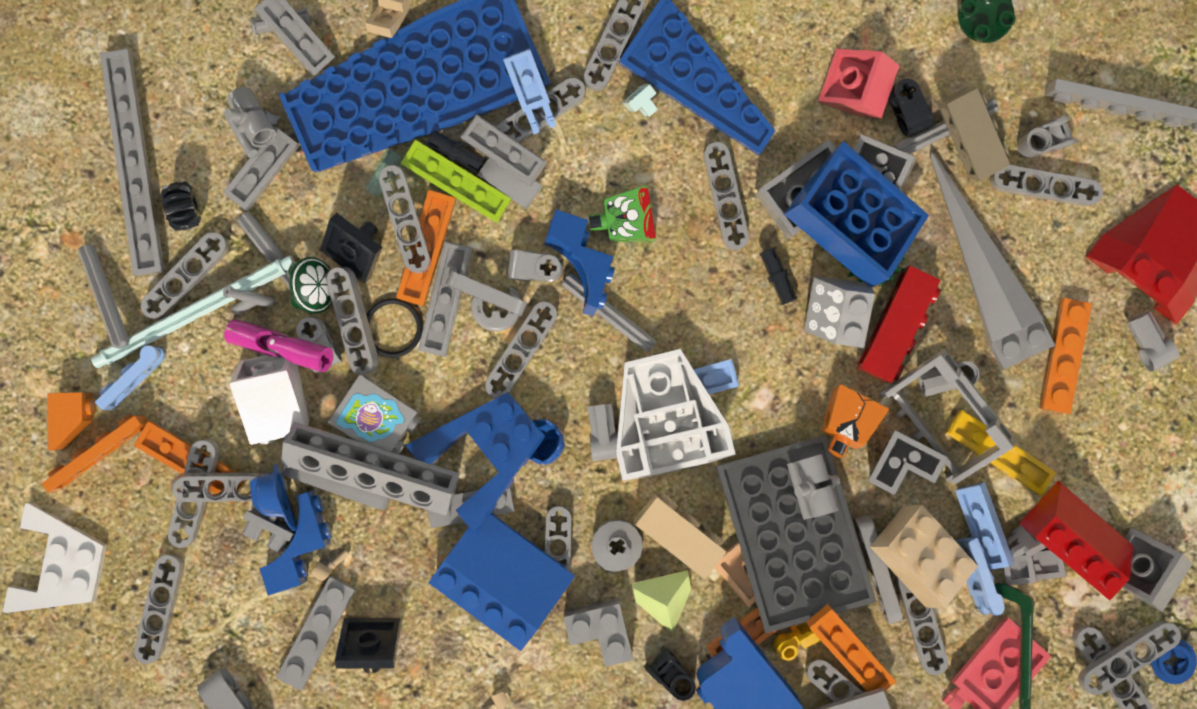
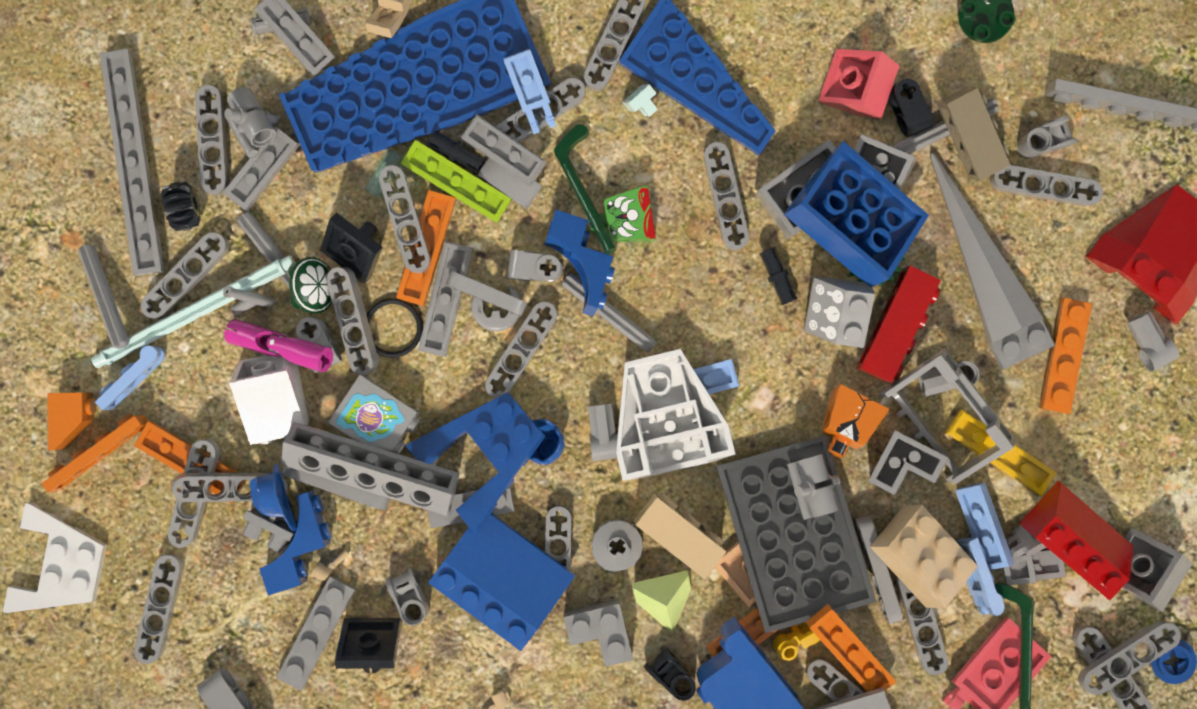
none -> light grey beam [195,85,229,196]
none -> light grey piece [386,567,430,626]
none -> dark green piece [554,124,616,254]

